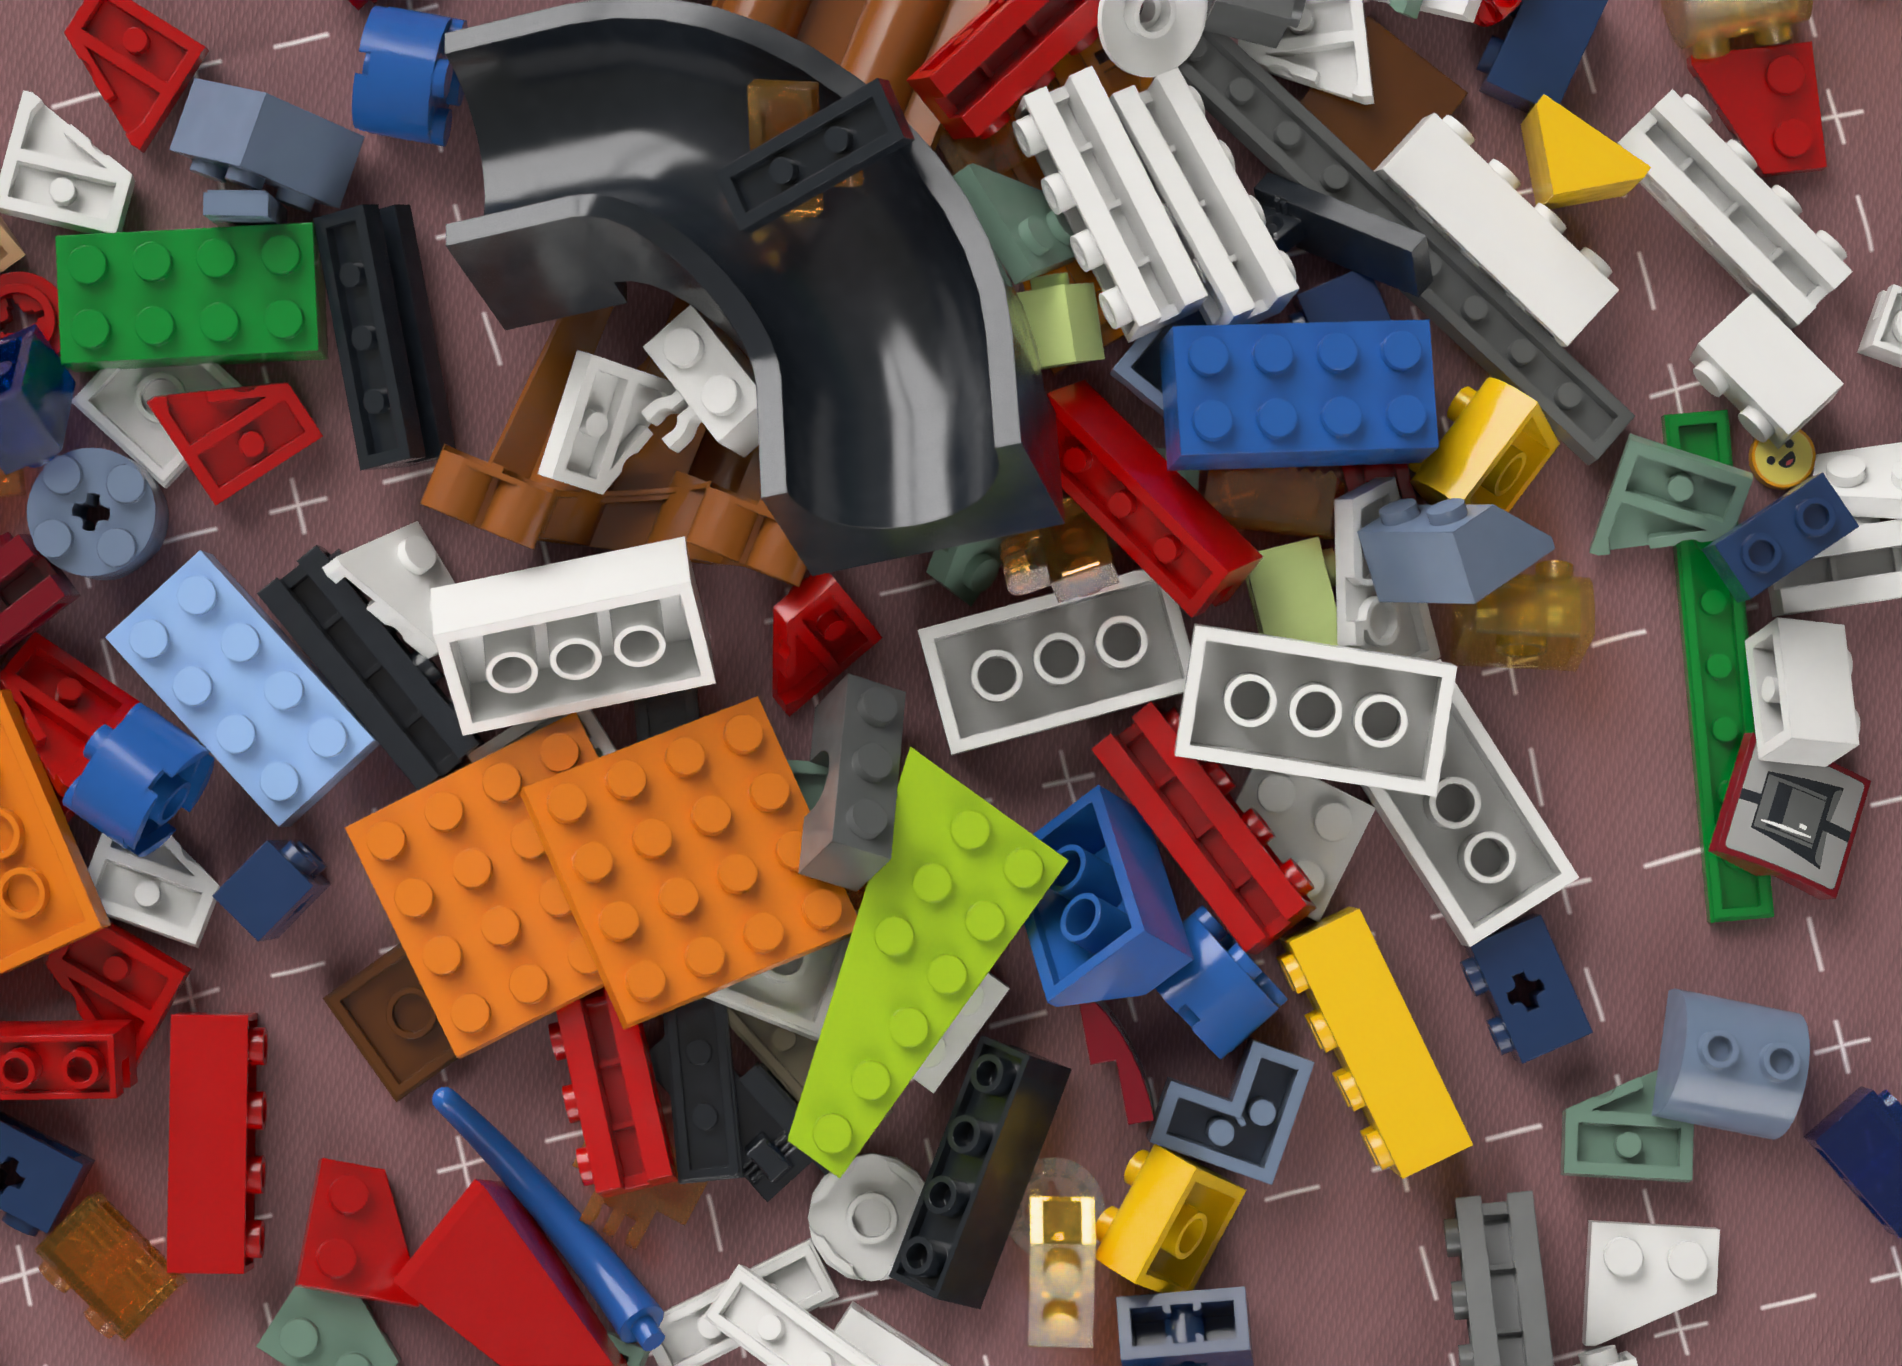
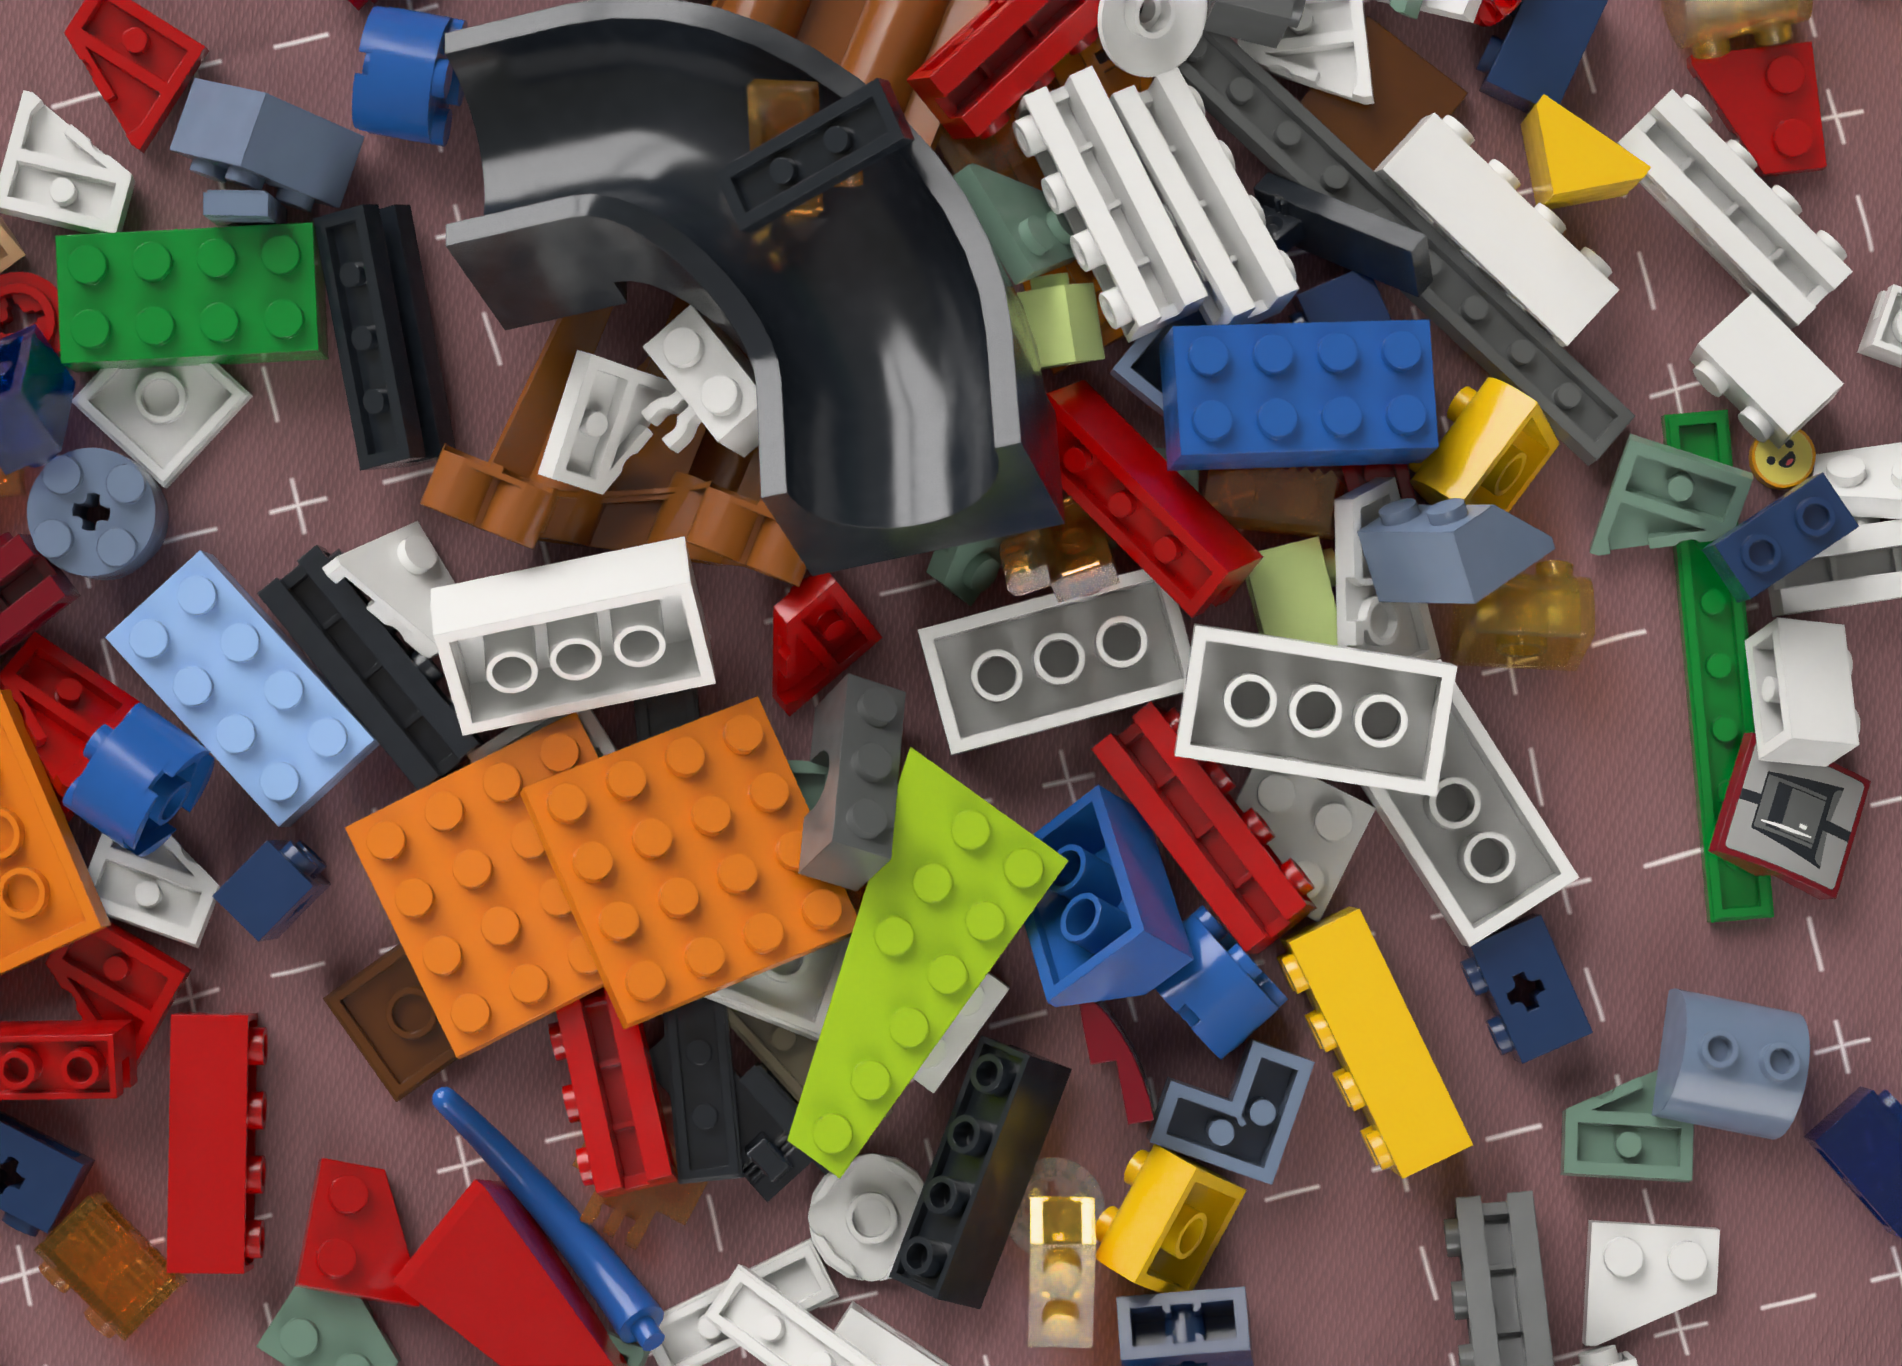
red wing [146,381,323,506] -> none

